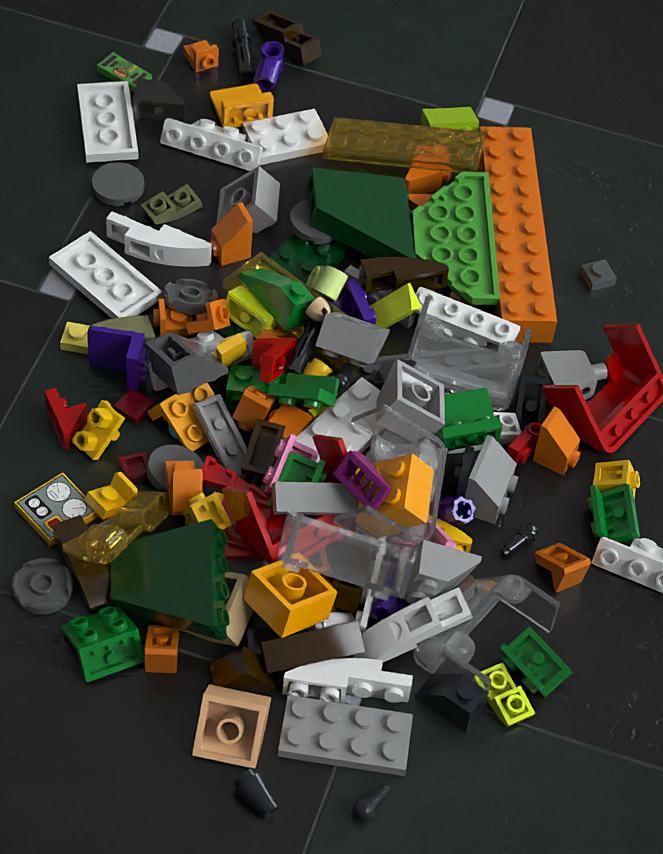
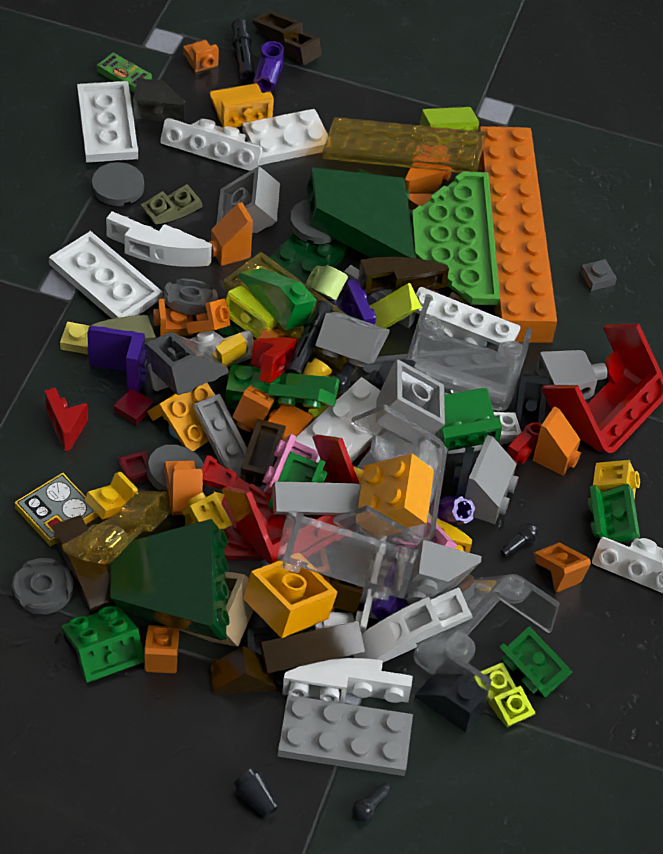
yellow hips [72,400,125,460] -> none
light nougat slope [192,685,271,769] -> none
tan hinge [305,296,331,322] -> none
magenta slope [333,450,392,513] -> none

